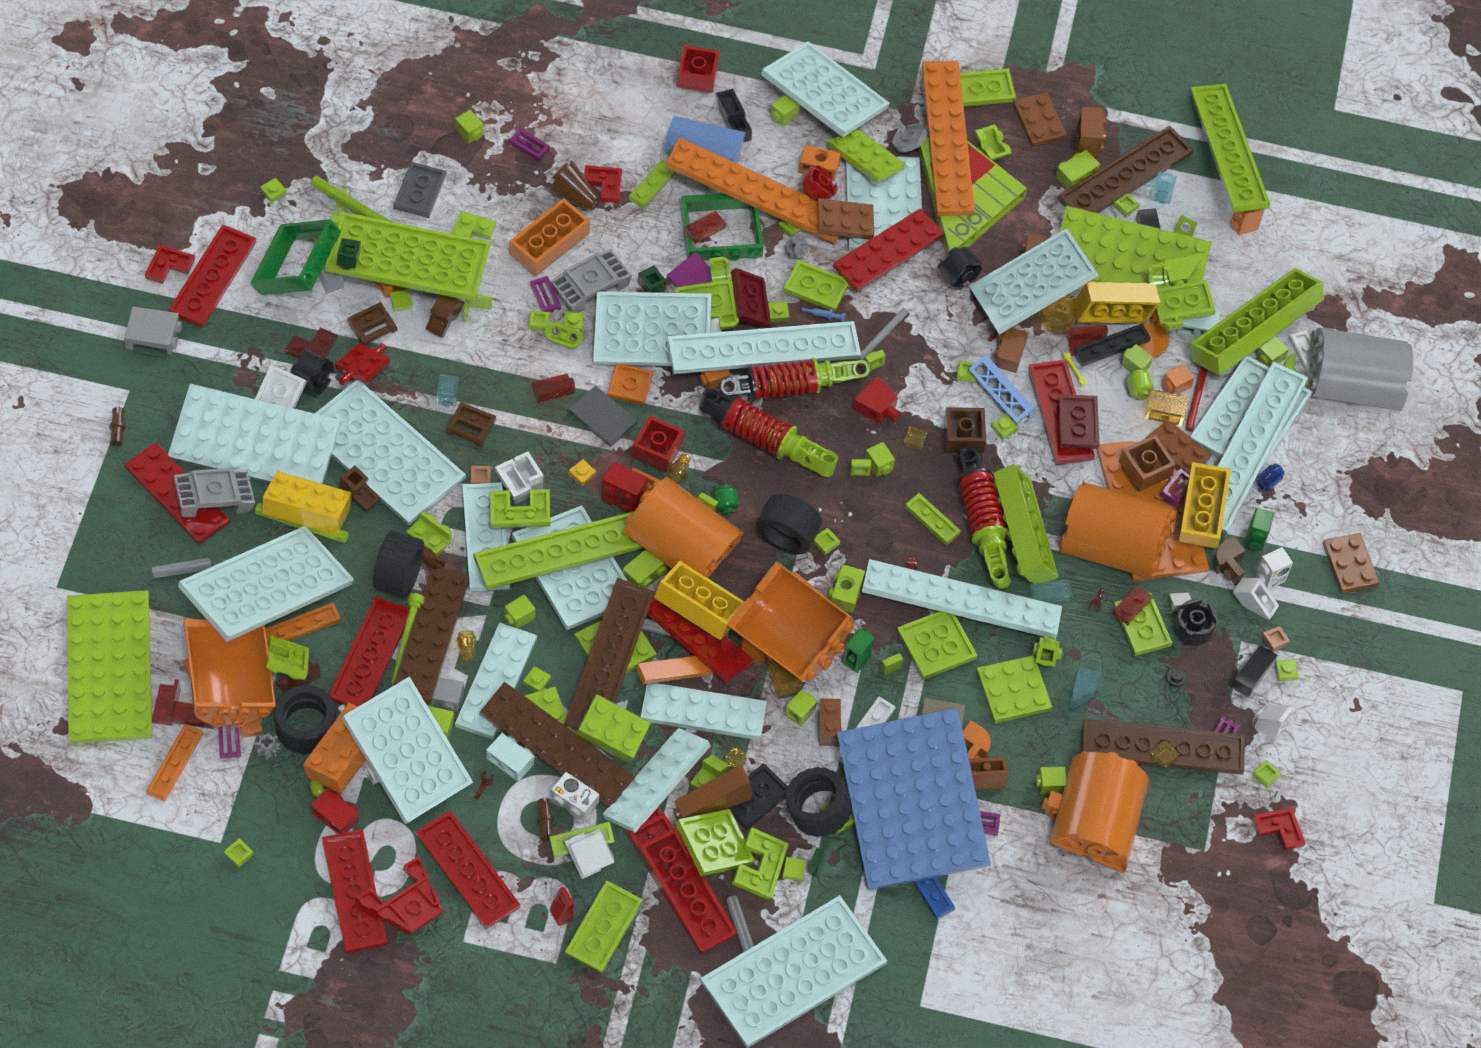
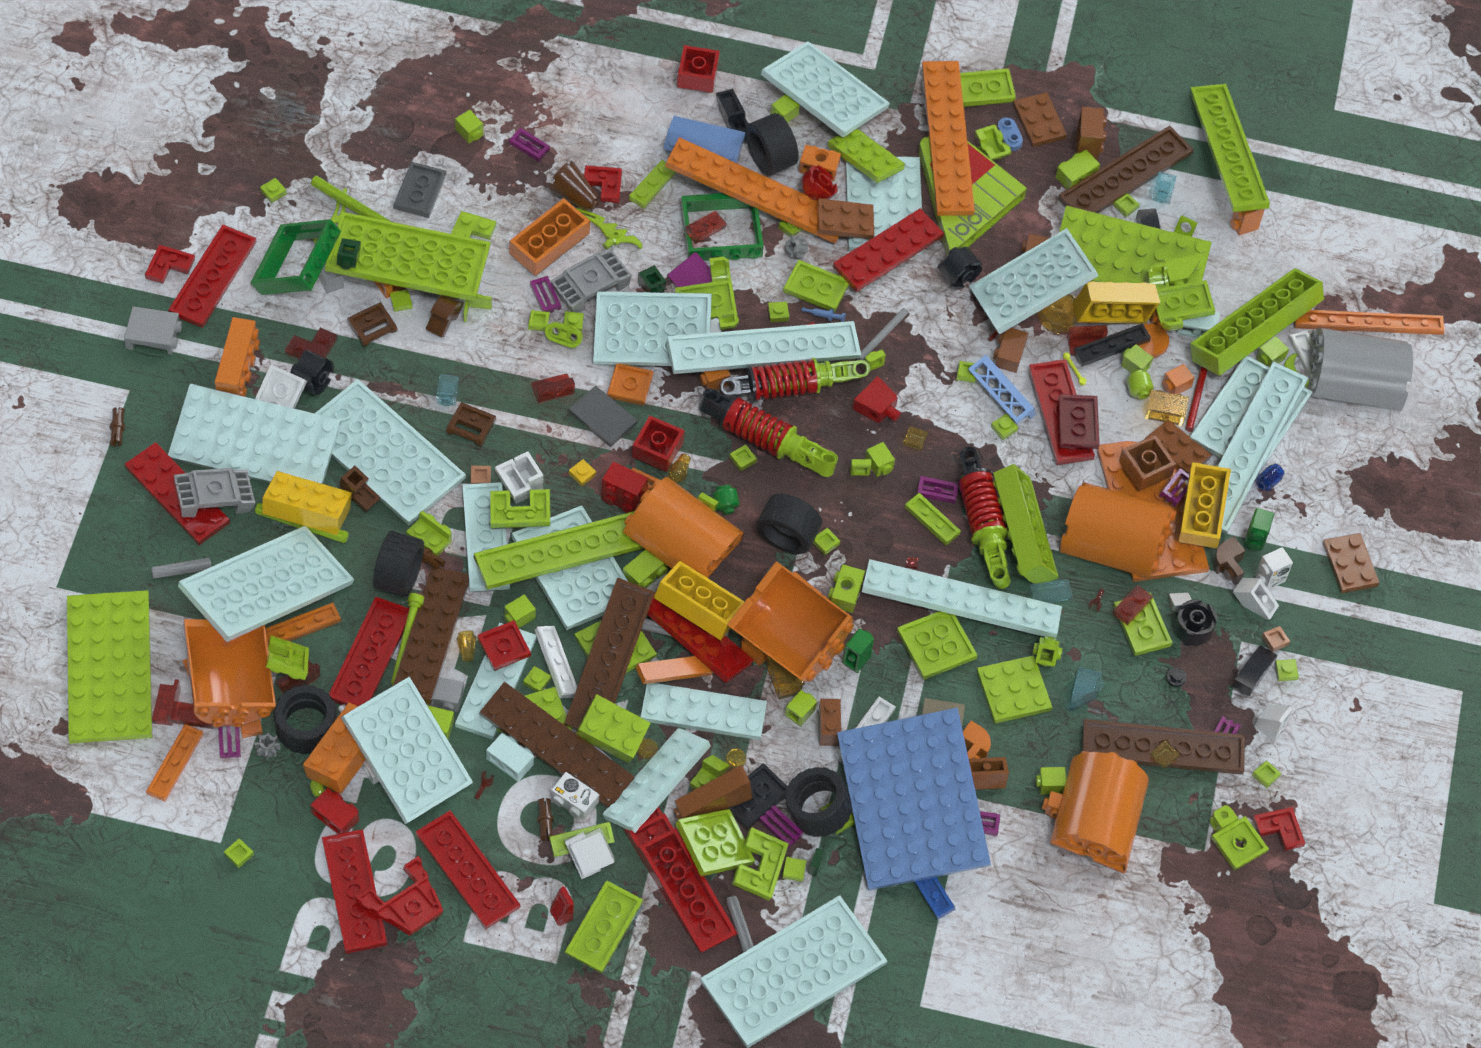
red plate [335,343,390,385] -> none
dark red plate [731,268,772,328] -> none
lime tile [880,653,903,676] -> none
light grey tile [892,124,929,152] -> none
reddish brown brick [944,407,987,453] -> none
none -> orange brick [215,317,260,397]
none -> red plate [477,620,531,671]
none -> white tile [534,626,577,698]
none -> lime piece [576,208,642,250]
none -> clear yellow plate [638,739,658,759]
none -> lime plate [729,445,757,472]
none -> black tyre [745,113,799,176]
none -> magenta tile [759,805,803,848]
none -> magenta tile [917,476,958,504]
none -> medium blue plate [997,118,1023,151]
none -> lime plate [1210,805,1269,871]
none -> orange tile [1294,310,1445,335]

